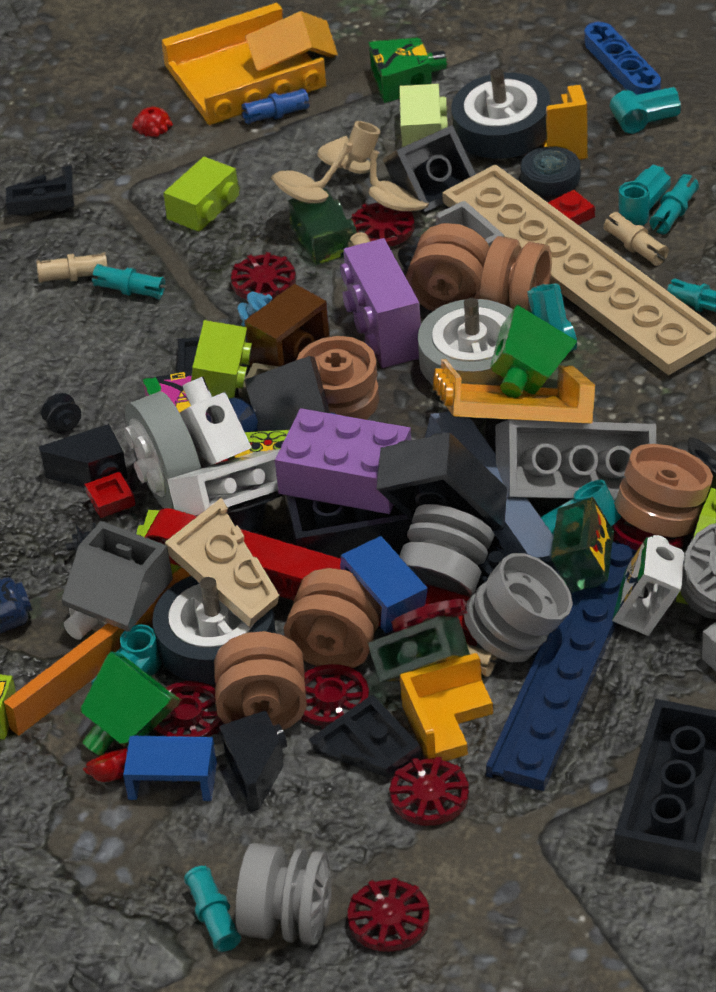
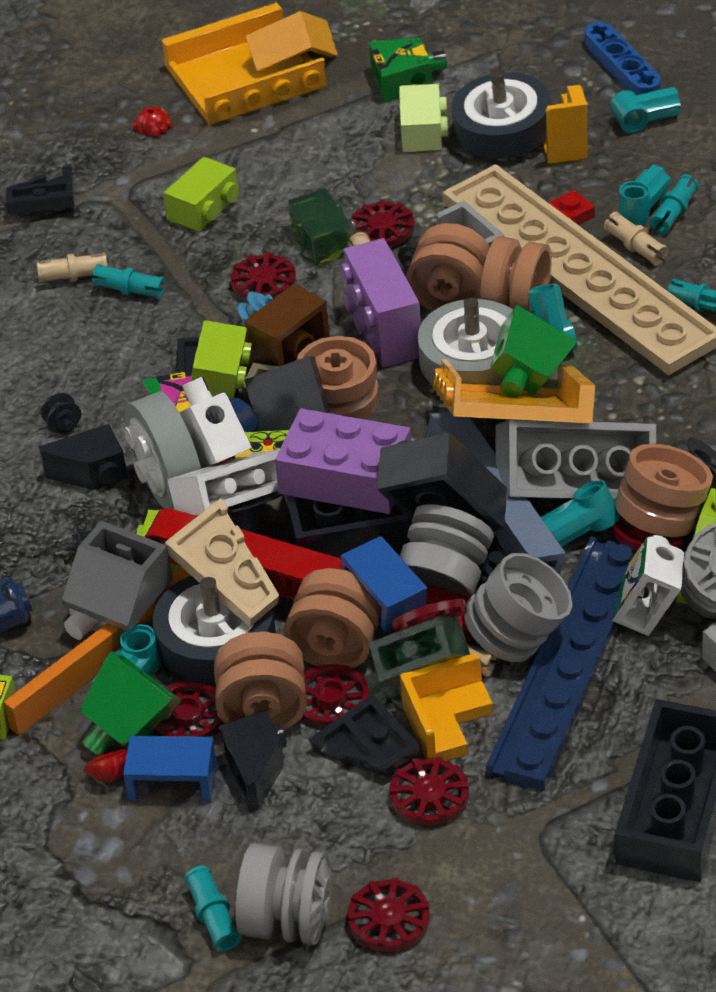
red plate [85,472,135,518] -> none
blue pin [241,89,309,124] -> none
tan plant [271,121,429,211] -> none
black slope [382,125,476,213] -> none
black wheel [520,147,581,196] -> none
clear green brick [551,497,614,593] -> none

